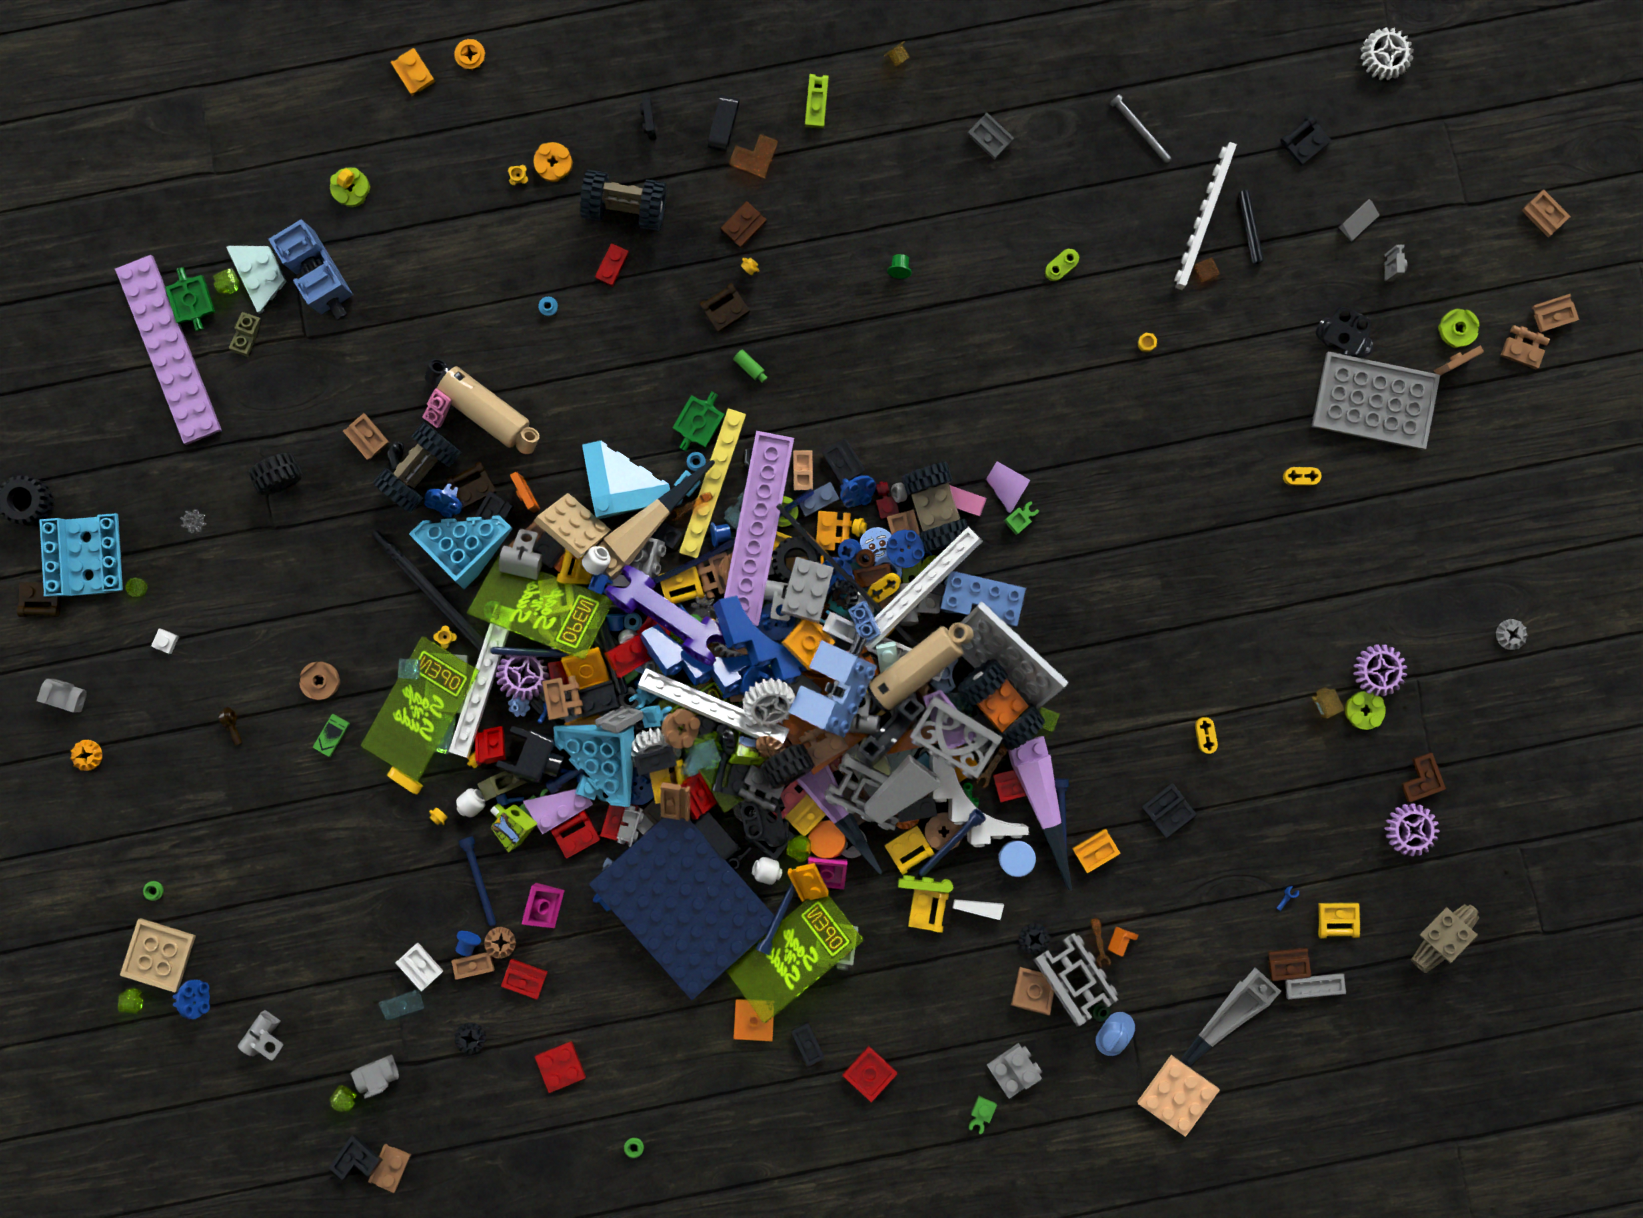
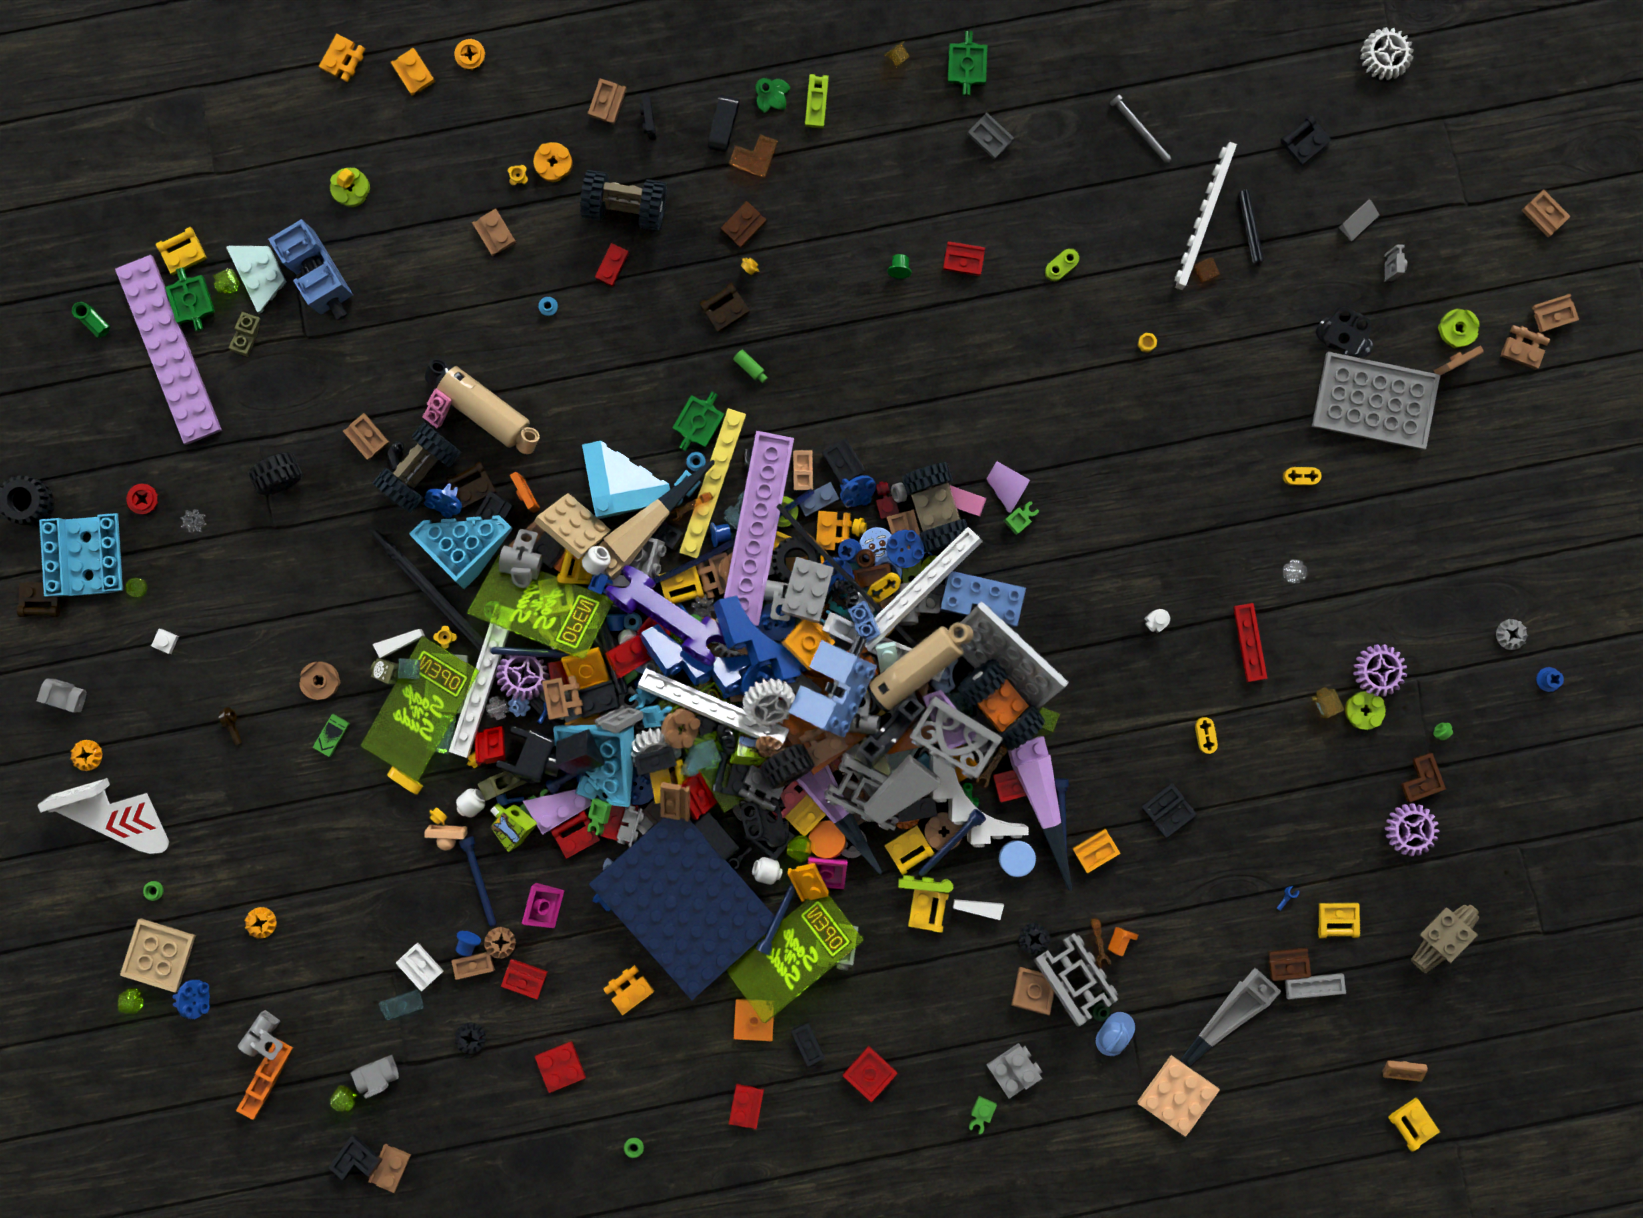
none -> white piece [38,778,169,854]
none -> green piece [72,302,111,339]
none -> red gear [127,484,158,514]
none -> yellow plate [156,227,207,275]
none -> orange slope [236,1039,293,1120]
none -> light orange gear [244,907,276,939]
none -> light orange plate [319,34,365,82]
none -> olive slope [370,658,403,684]
none -> white piece [373,629,425,658]
none -> light nougat tile [425,825,467,851]
none -> medium nougat plate [472,209,516,256]
none -> clear gear [486,696,509,720]
none -> light grey tile [511,567,532,588]
none -> black slope [555,729,605,776]
none -> bright green plate [587,798,612,835]
none -> medium nougat plate [588,78,627,125]
none -> light orange plate [603,965,654,1015]
none -> red plate [729,1084,764,1129]
none -> green plate [755,78,790,113]
none -> red plate [943,242,985,276]
none -> green plate [948,31,987,97]
none -> white plate [1144,609,1170,633]
none -> red plate [1233,603,1267,682]
none -> clear gear [1283,559,1307,584]
none -> medium nougat plate [1382,1061,1428,1081]
none -> yellow plate [1388,1097,1440,1151]
none -> bright green plate [1433,723,1453,740]
none -> blue piece [1536,667,1564,692]

